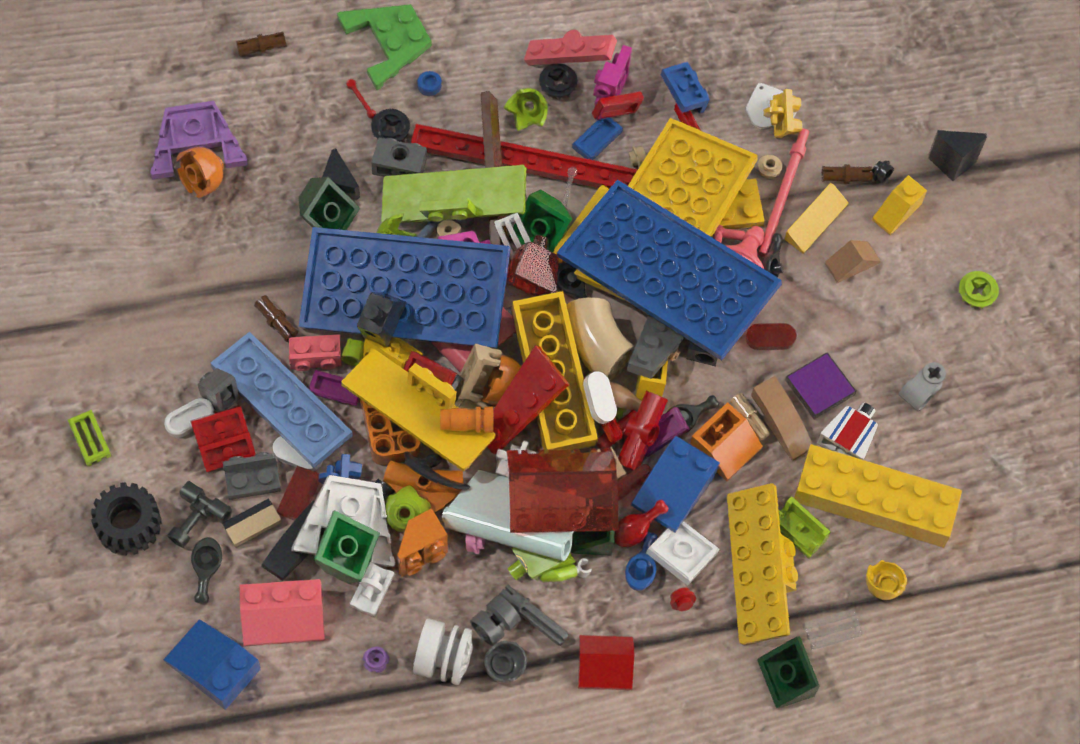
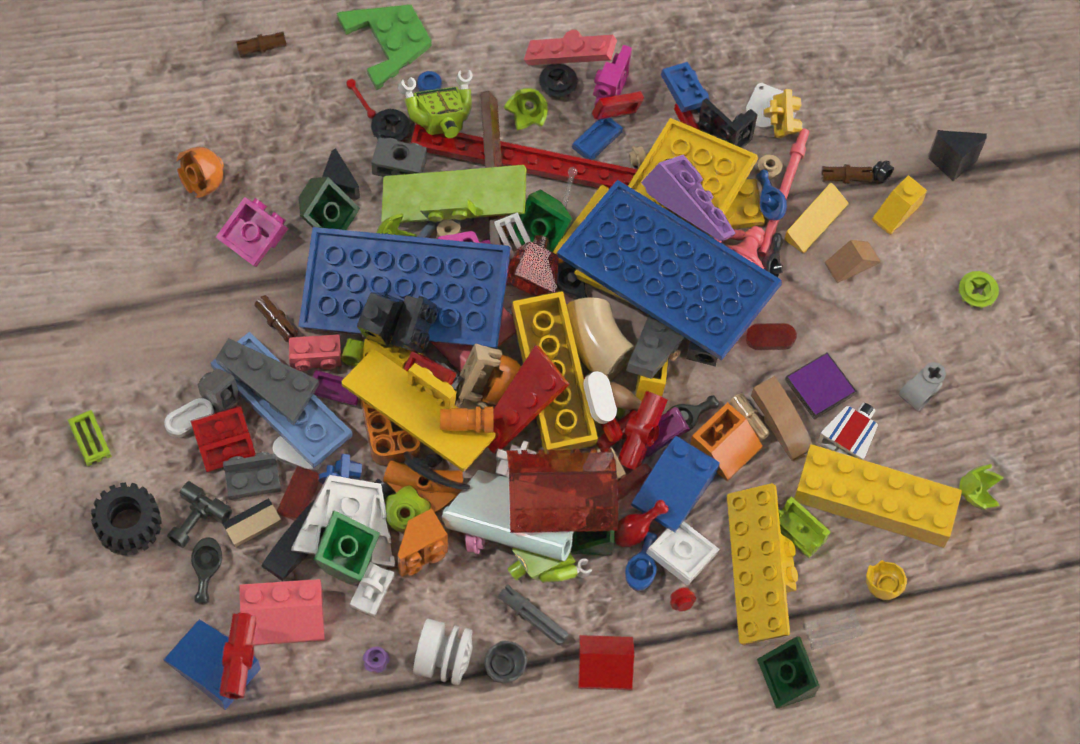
medium lavender wing [151,101,248,180] -> none
dark grey wheel [470,595,521,646] -> none
none -> dark pink plate [216,197,289,267]
none -> dark grey wing [216,338,319,426]
none -> red piece [220,612,257,699]
none -> black bracket [390,295,438,354]
none -> lime torso [398,70,472,138]
none -> medium lavender wedge [641,155,736,241]
none -> black bracket [698,98,758,148]
none -> blue piece [756,169,787,221]
none -> lime piece [959,464,1003,510]

